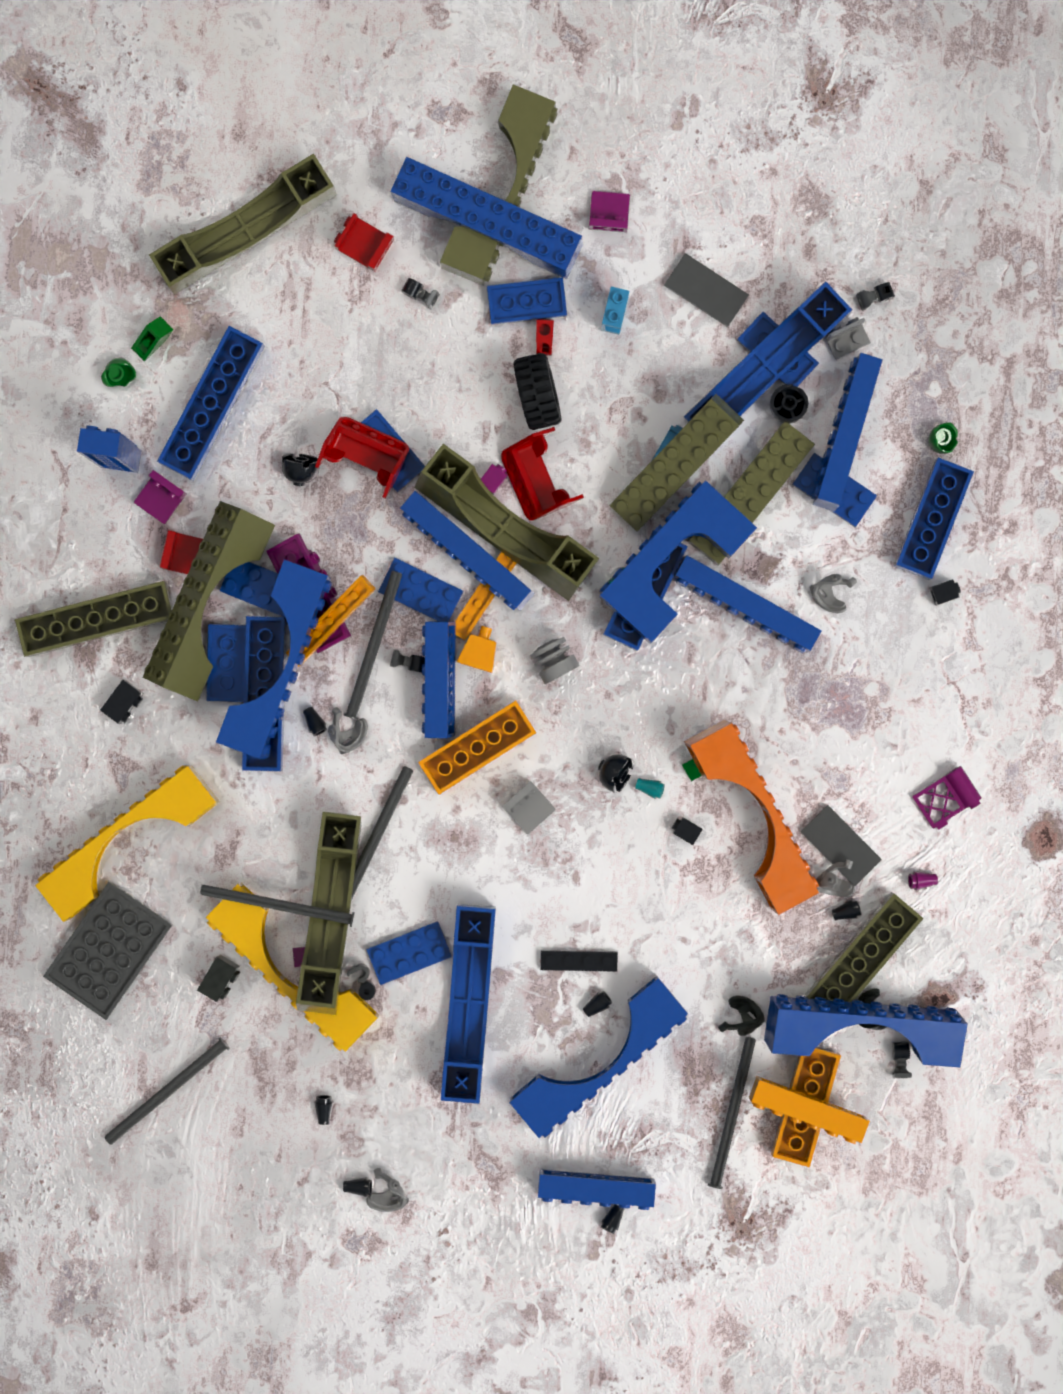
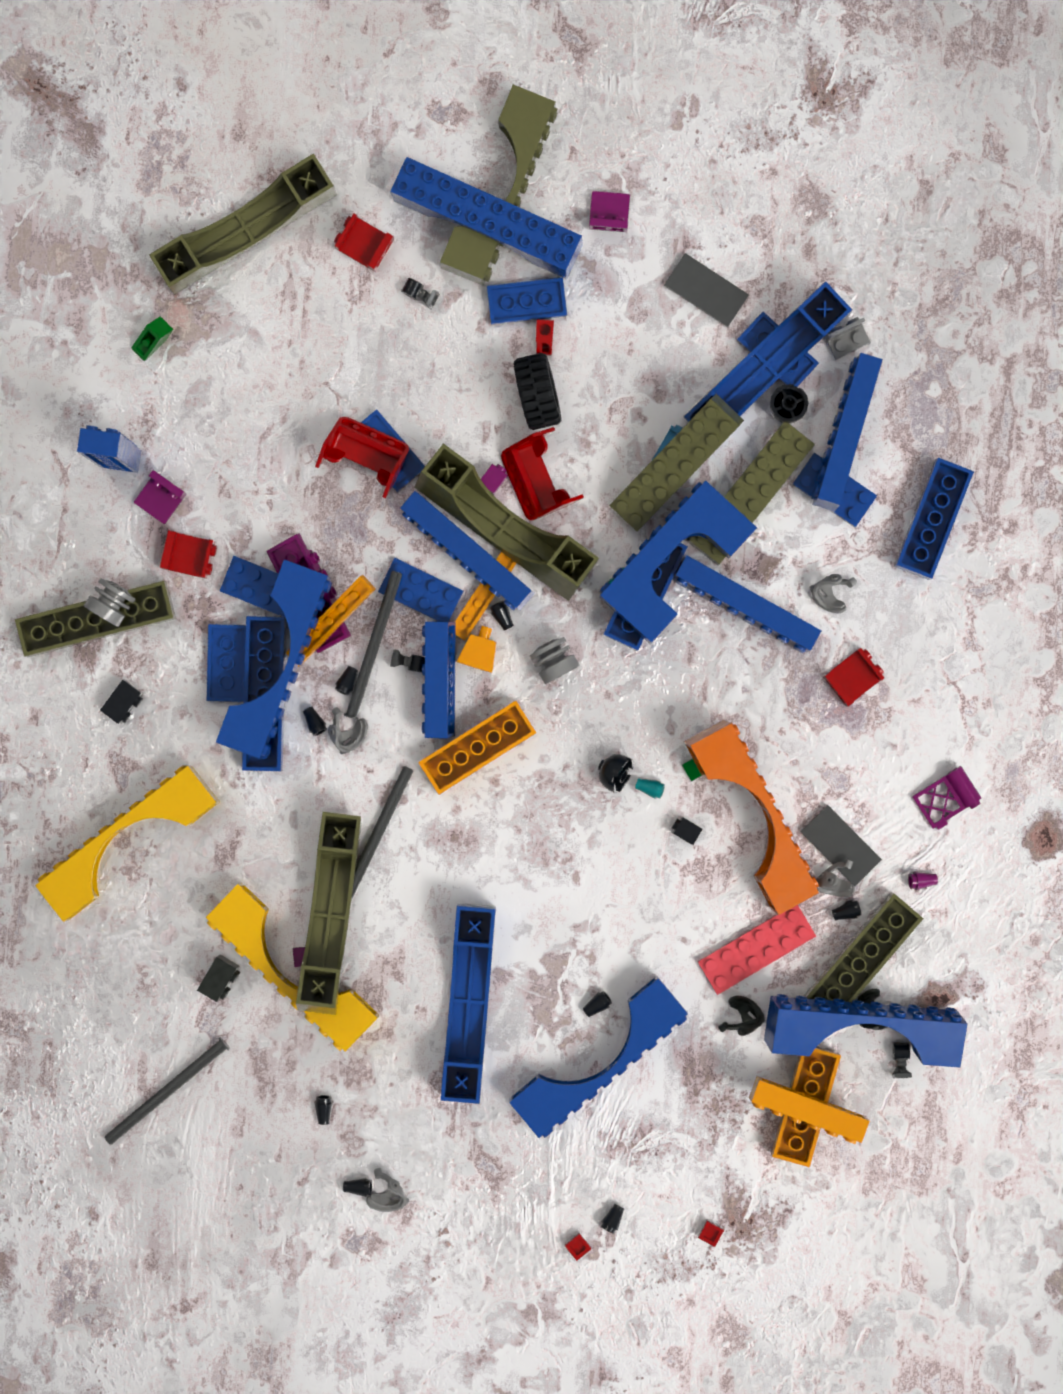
dark grey plate [43,881,172,1020] -> none
green hair [101,357,136,387] -> none
olive arch [142,501,275,702] -> none
blue brick [157,326,265,481] -> none
dark grey axle [200,885,355,927] -> none
black cylinder [282,454,320,486] -> none
leg [347,964,376,1001] -> none
blue plate [366,921,452,985] -> none
light grey bracket [502,781,555,834] -> none
blue brick [538,1169,656,1210] -> none
black plate [540,951,618,972] -> none
dark azure panel [601,286,630,335] -> none
dark grey axle [708,1037,756,1189] -> none
leg [856,282,895,311] -> none
green hair [928,422,958,454] -> none
black brick [929,579,961,606] -> none
none -> light grey wheel [84,578,136,627]
none -> black cone [335,666,358,696]
none -> black cone [490,601,514,630]
none -> red plate [565,1233,592,1261]
none -> coral plate [697,905,816,995]
none -> red plate [698,1220,724,1247]
none -> red panel [823,648,884,707]

